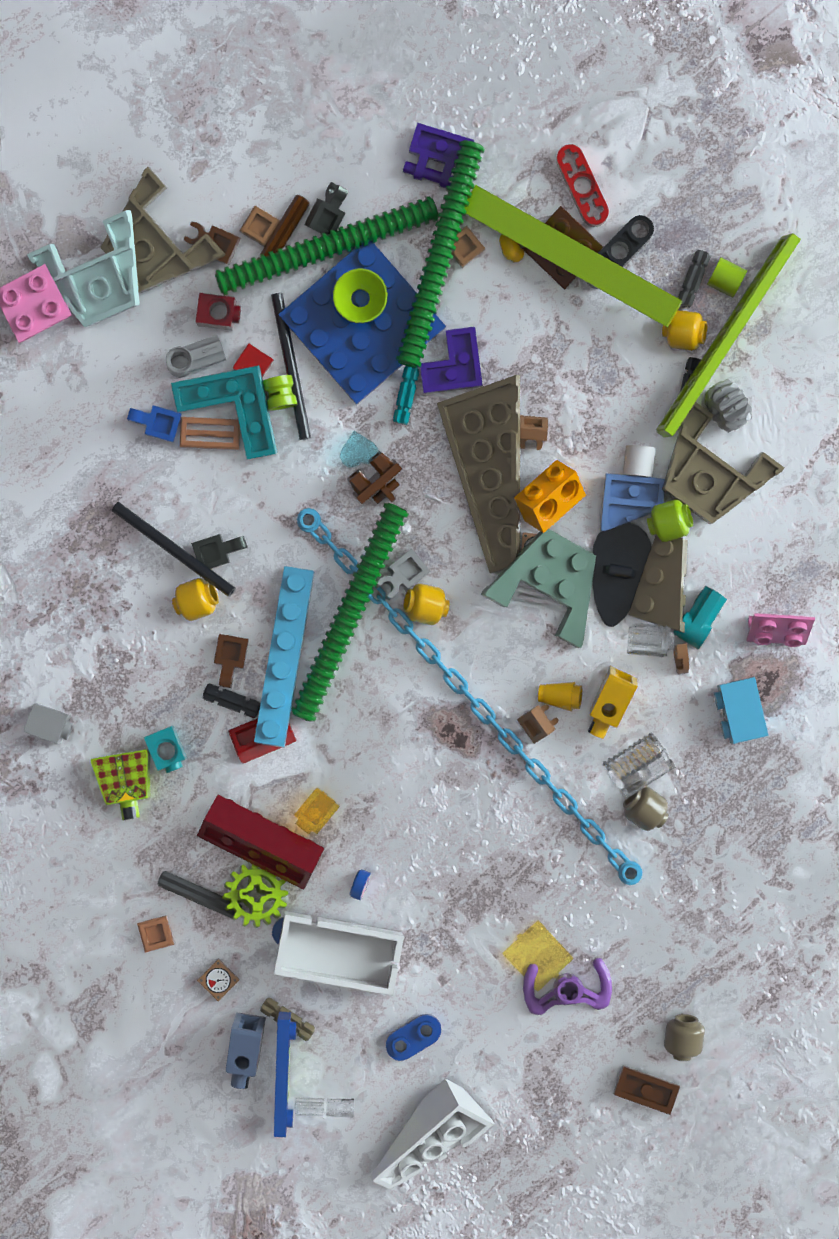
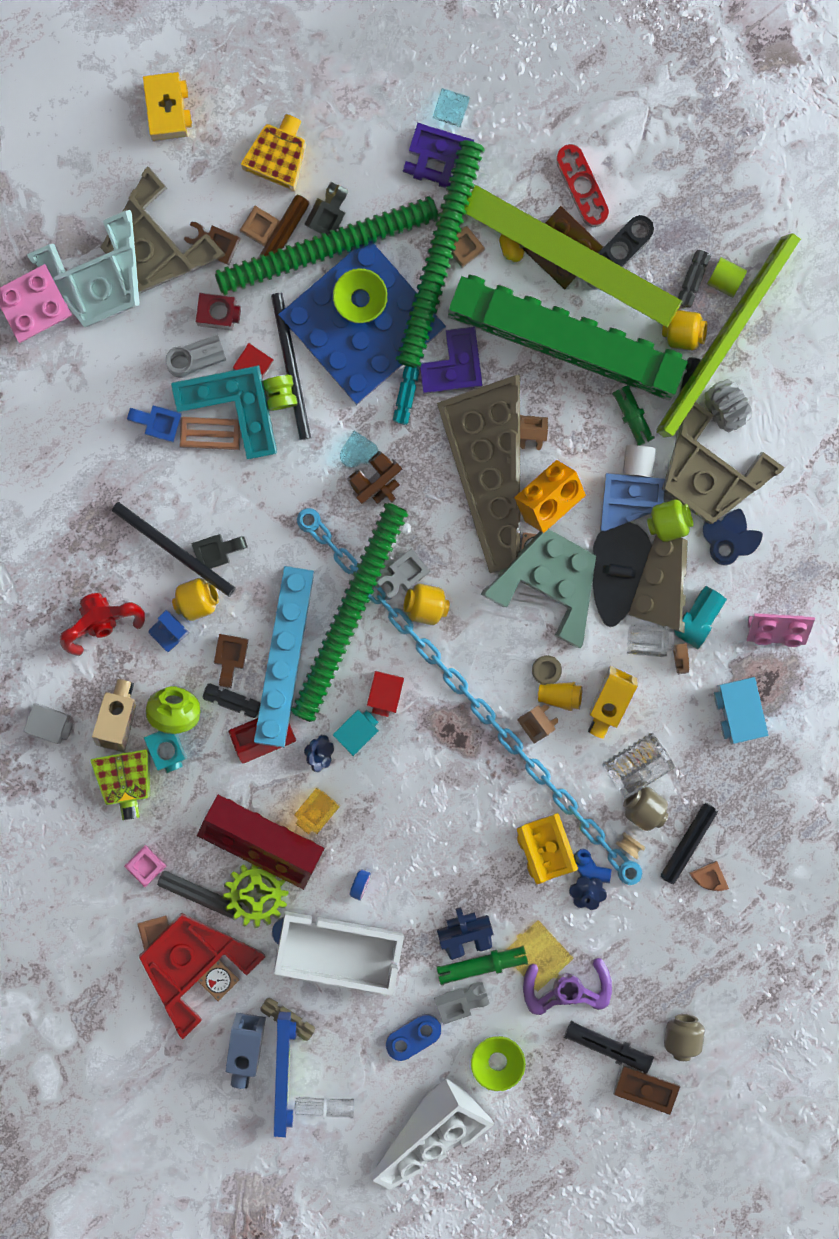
none -> red piece [60,593,145,656]
none -> tan torso [92,679,136,753]
none -> bright pink tile [124,845,167,887]
none -> red wing [139,913,266,1039]
none -> yellow brick [143,72,192,141]
none -> lime piece [146,686,201,734]
none -> blue bracket [148,610,190,652]
none -> yellow torso [241,114,306,191]
none -> dark blue plant [304,735,334,772]
none -> teal brick [333,710,379,756]
none -> red brick [367,671,404,717]
none -> clear light blue tile [433,88,470,127]
none -> light grey plate [434,982,489,1025]
none -> dark blue hips [437,907,494,960]
none -> green pin [437,945,528,985]
none -> green brick [448,274,688,401]
none -> lime piece [471,1036,526,1091]
none -> yellow bracket [517,813,578,885]
none -> dark tan tile [532,655,562,685]
none -> black pin [564,1020,654,1074]
none -> dark blue plant [569,876,607,910]
none -> blue arm [574,849,612,883]
none -> green pin [612,385,655,446]
none -> tan bush [615,832,646,859]
none -> black axle [661,803,718,884]
none -> nougat tile [689,861,729,891]
none -> dark blue plate [703,508,763,565]

